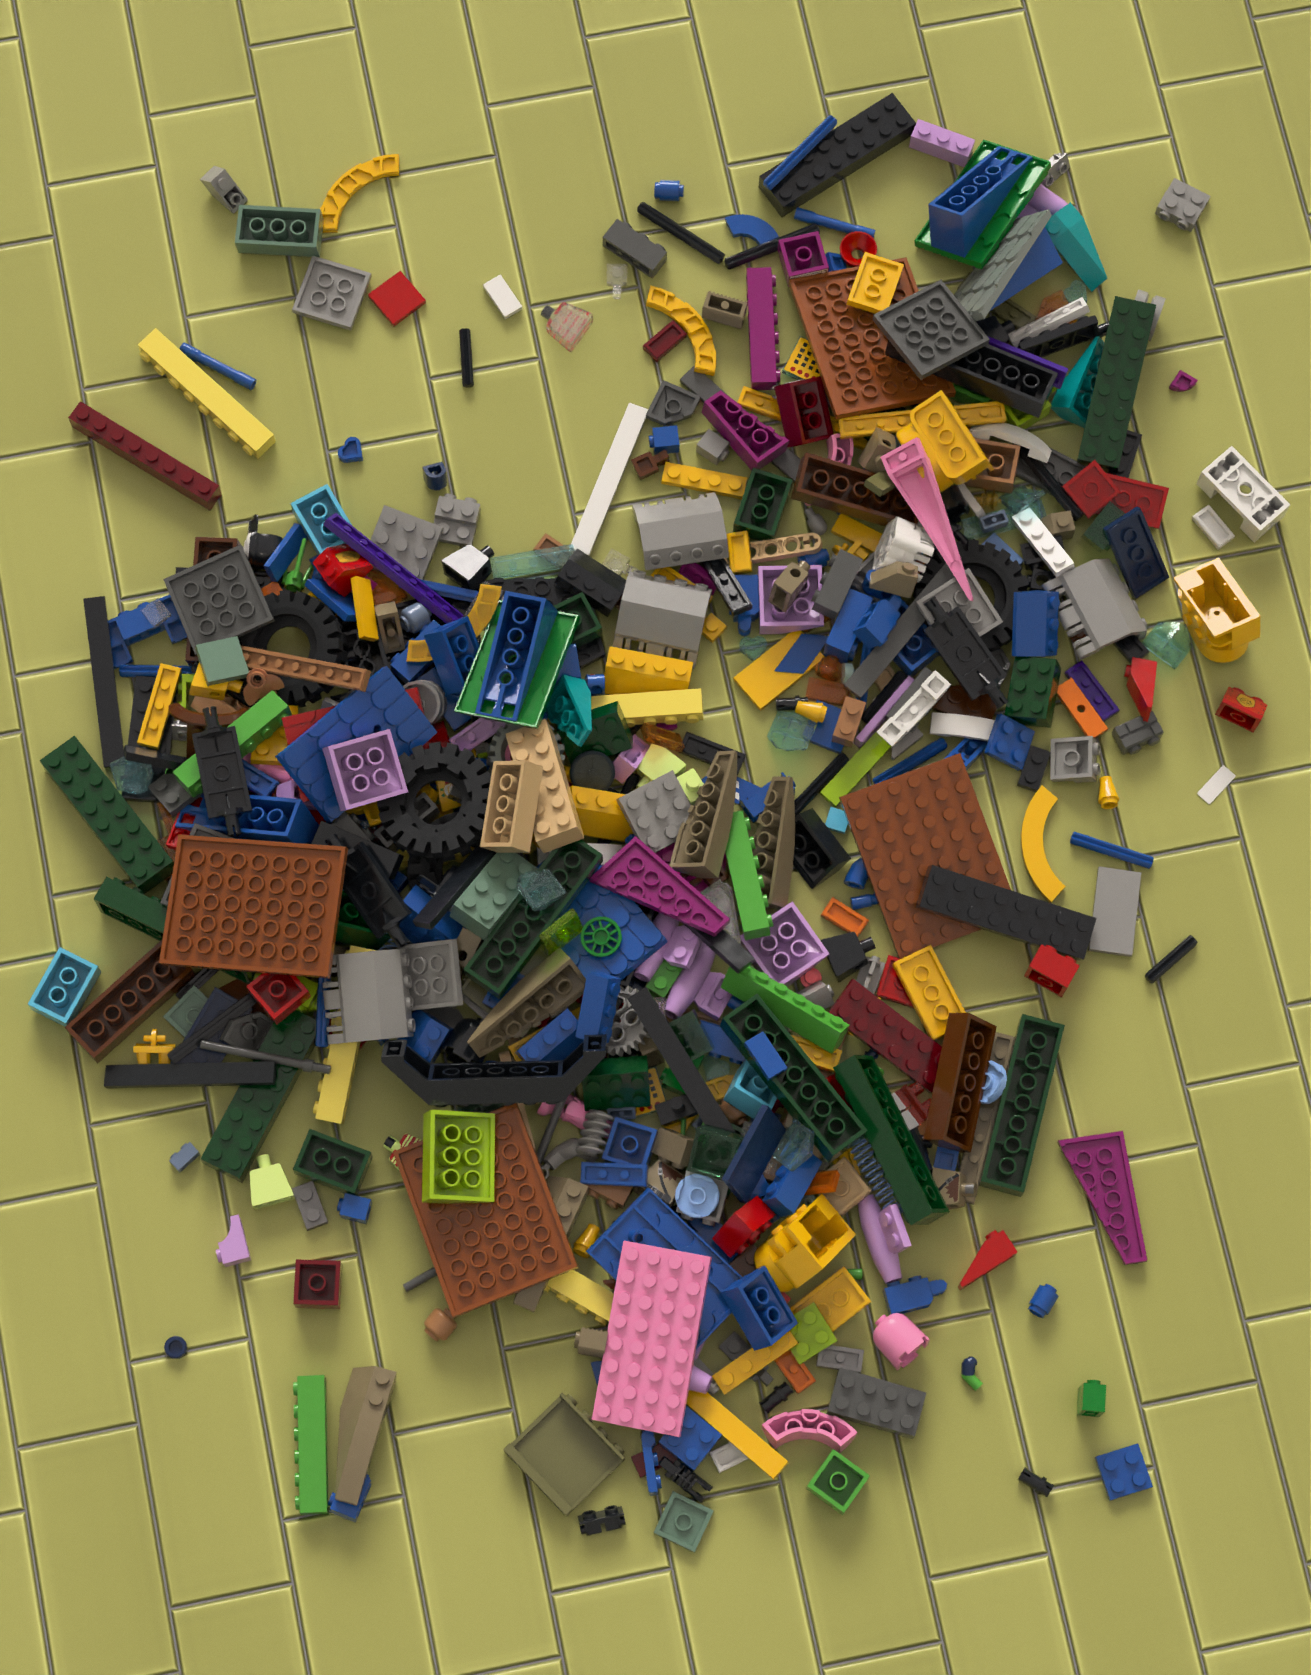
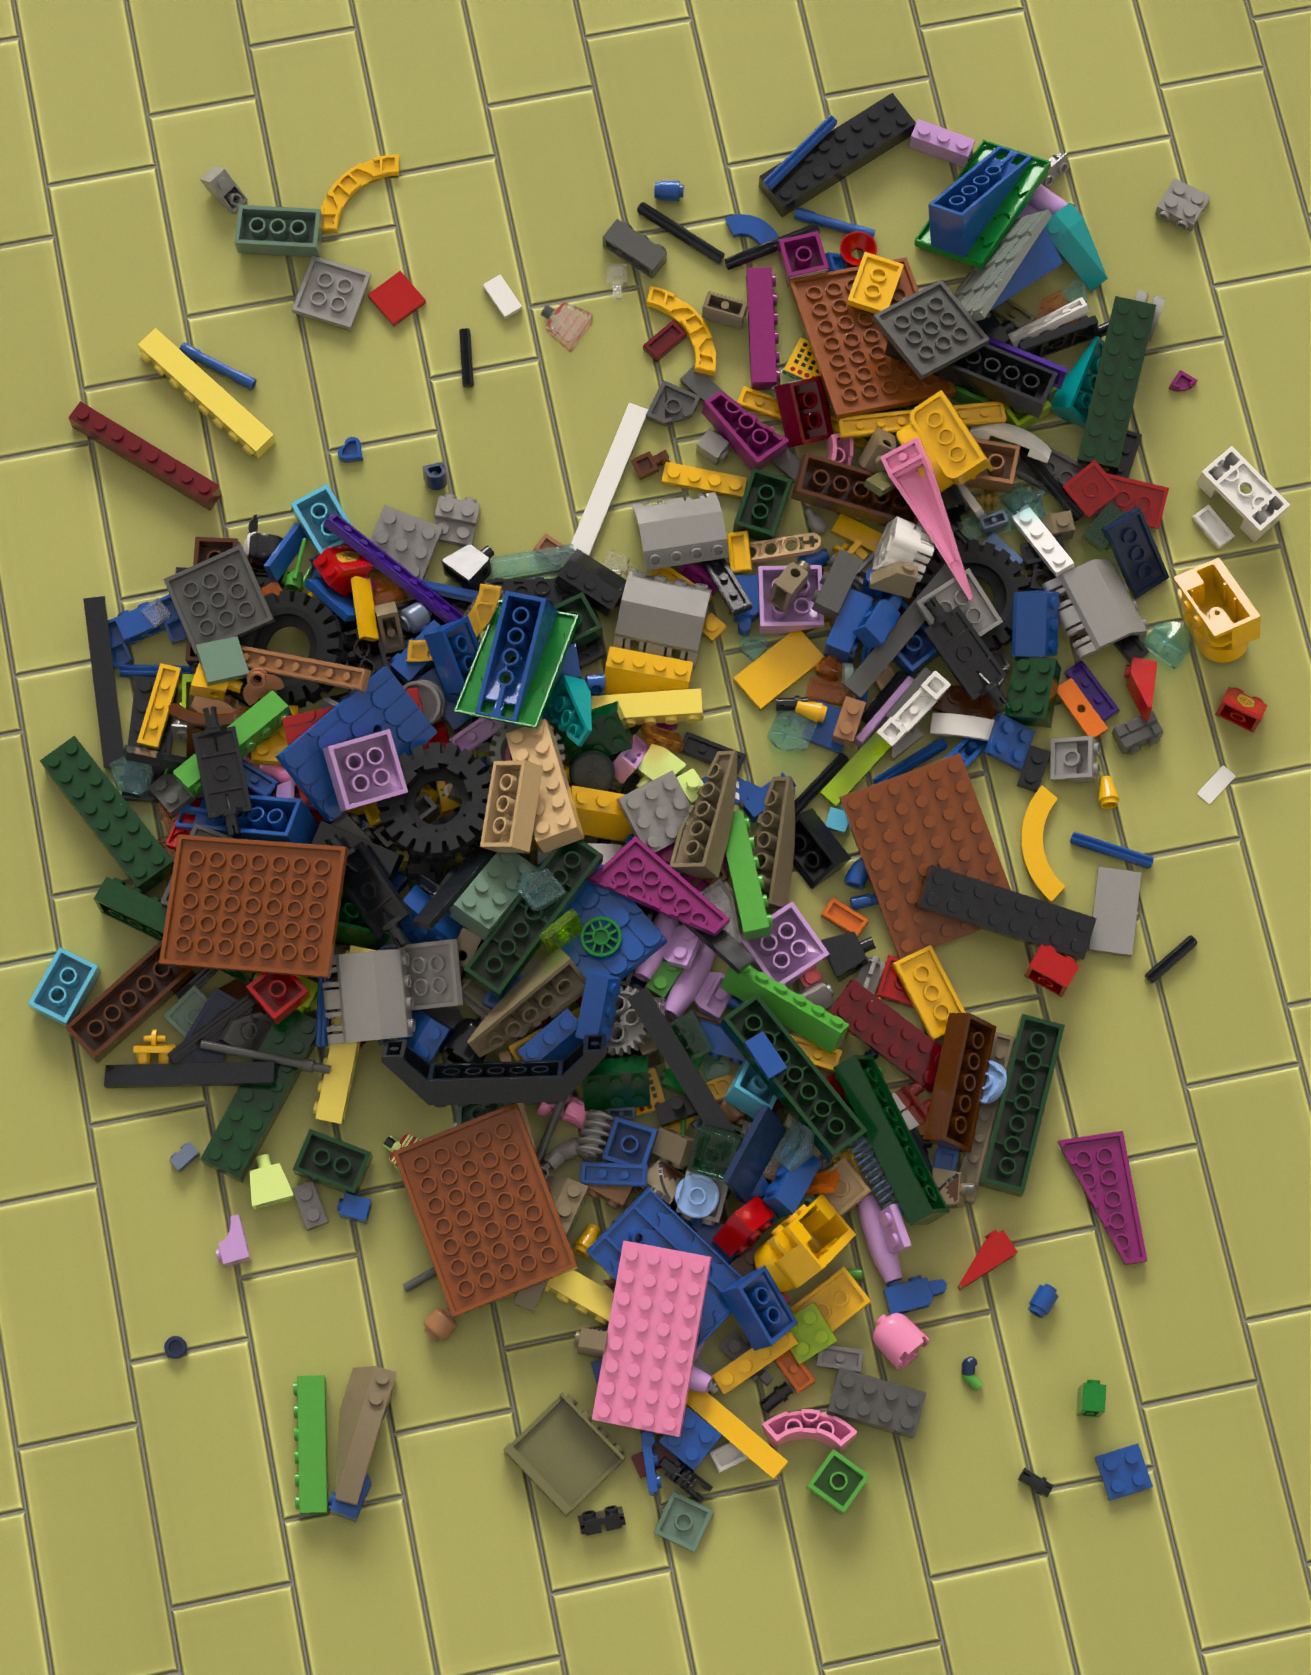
dark red brick [293,1259,342,1309] -> none
lime slope [422,1110,495,1204] -> none
blue brick [648,425,680,455] -> none
blue sticker [775,634,828,674] -> none

